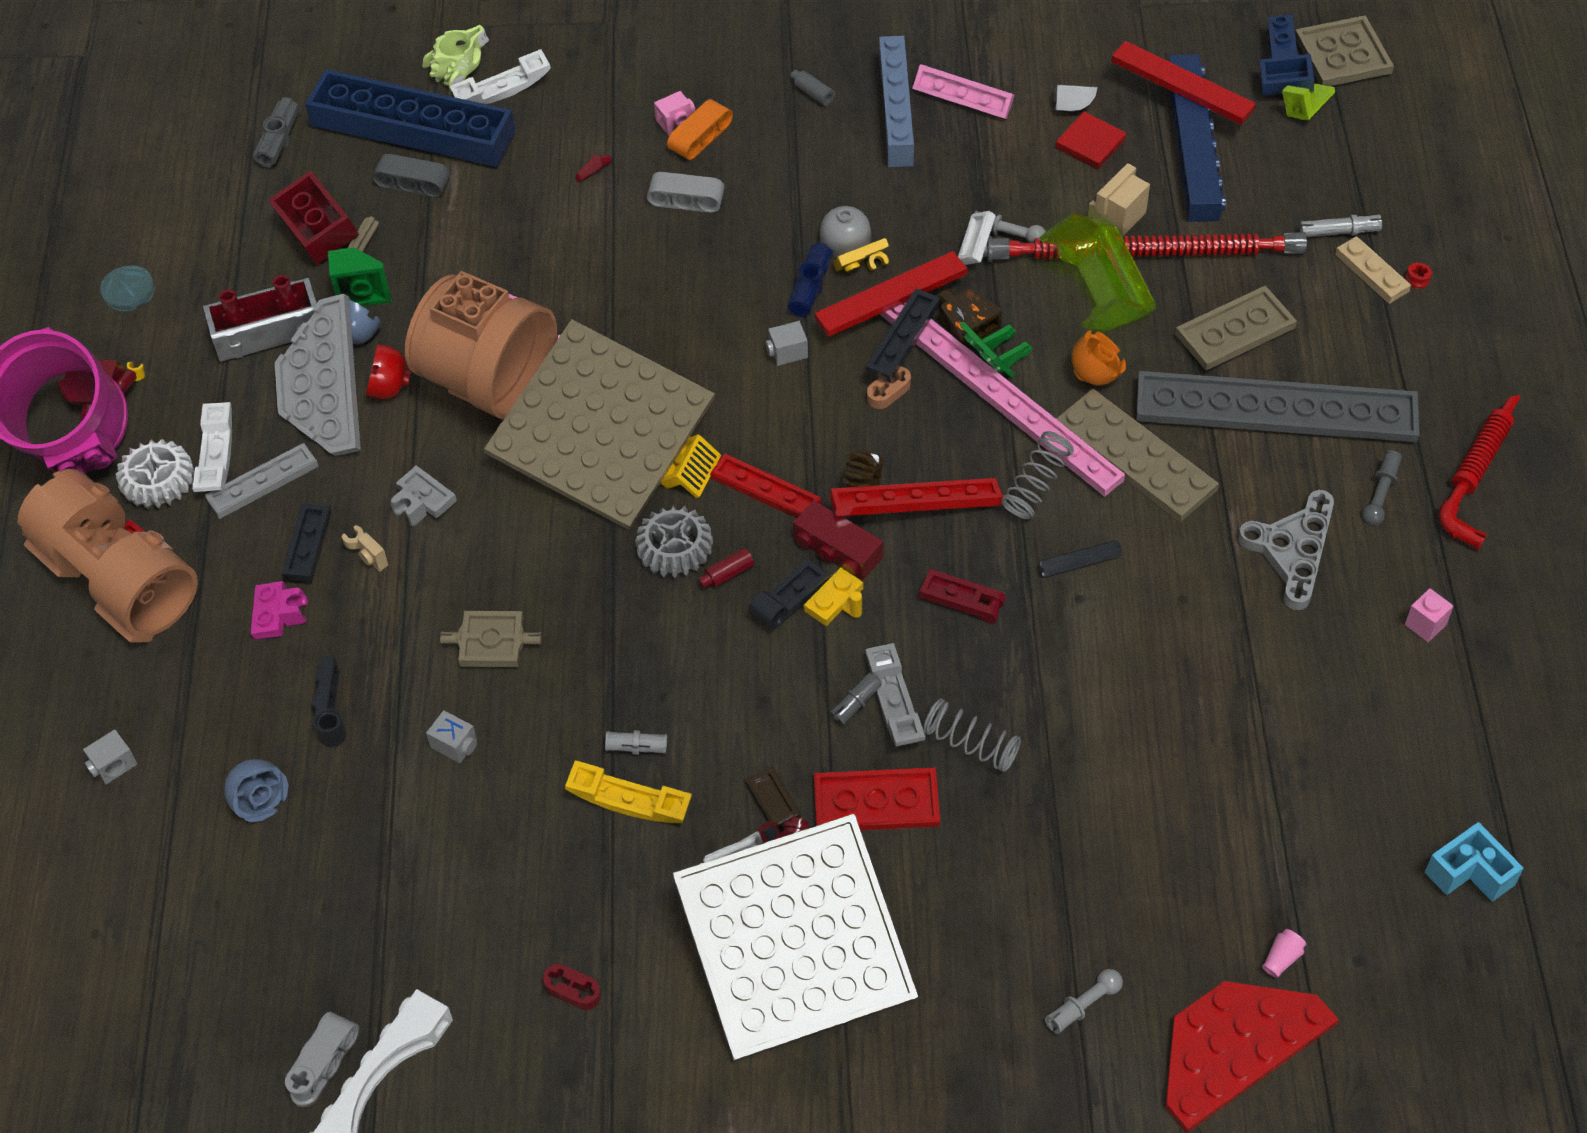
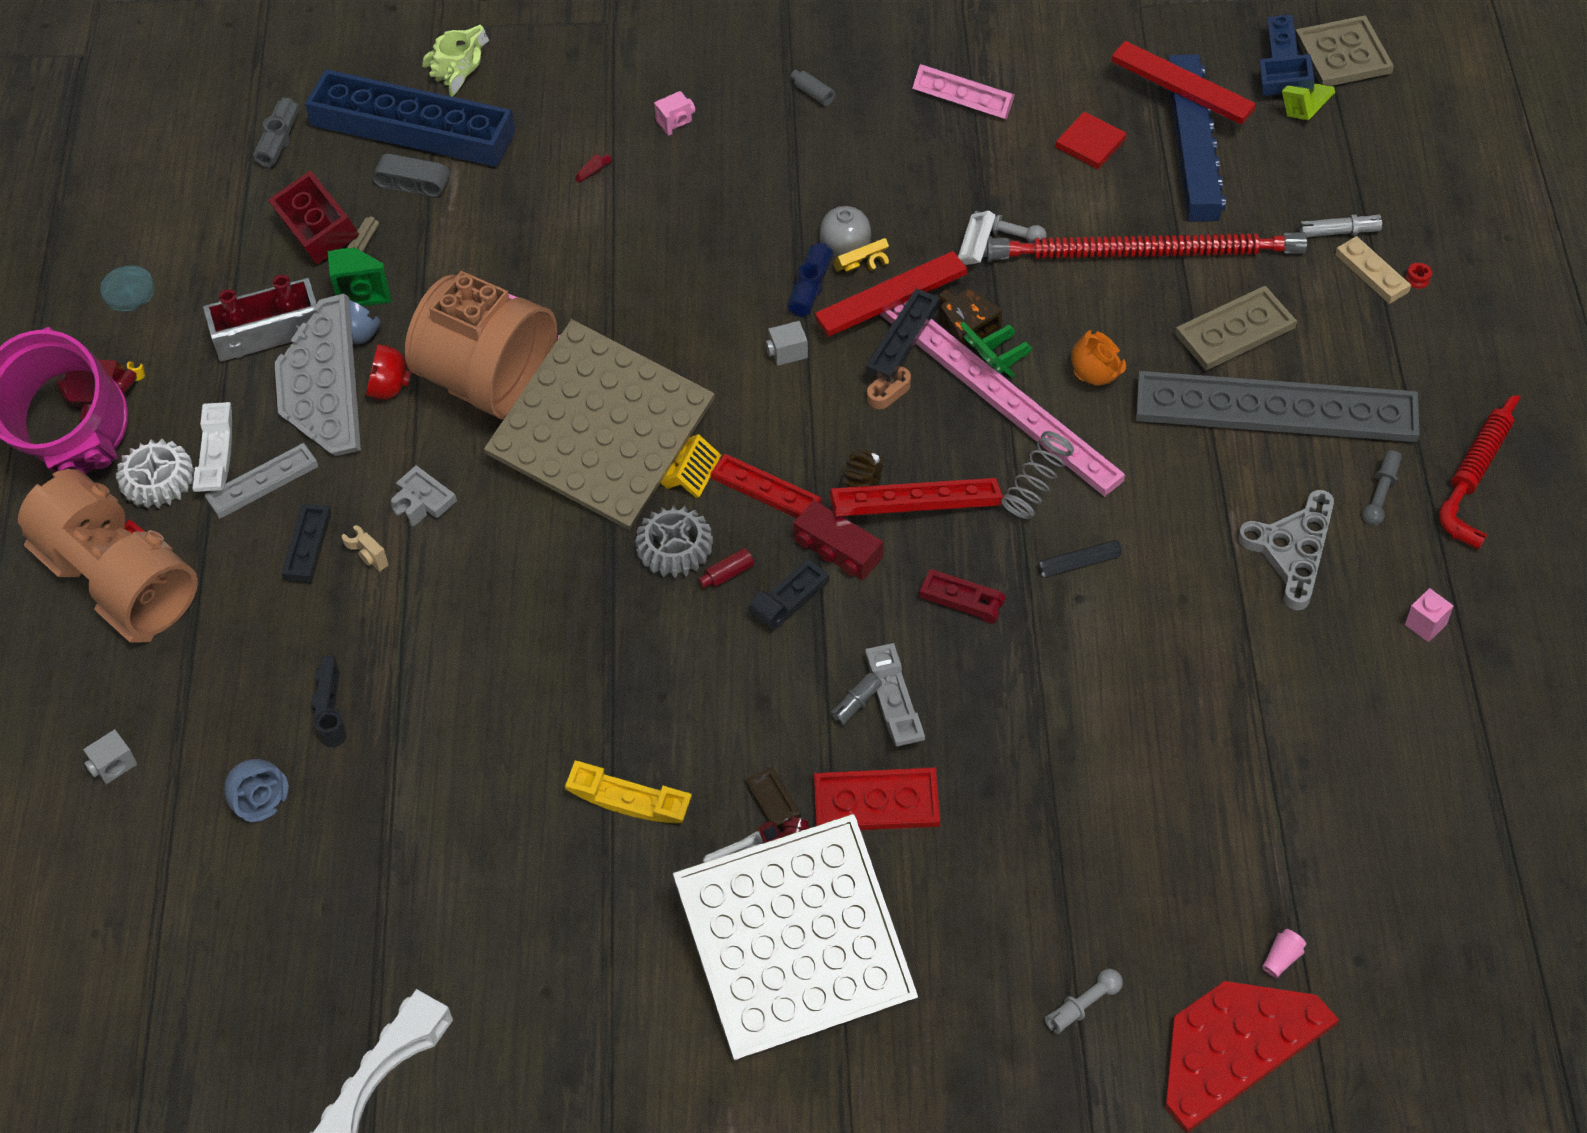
dark pink plate [251,581,308,640] -> none
light grey piece [285,1012,359,1107] -> none
light grey brick [426,710,477,763] -> none
dark tan plate [440,611,542,667] -> none
white slope [449,49,551,104] -> none
dark red beam [543,964,601,1010] -> none
light grey pin [605,730,667,755] -> none
light grey beam [647,172,725,213] -> none
orange beam [667,99,733,160] -> none
yellow plate [804,568,863,627] -> none
sand blue arch [879,36,914,167] -> none
light grey piece [923,698,1021,772] -> none
clear neon green windscreen [1040,212,1156,331] -> none
light grey brick [1053,85,1098,111] -> none
dark tan plate [1056,389,1219,523] -> none
tan plate [1088,163,1150,237] -> none
medium azure brick [1425,822,1524,902] -> none

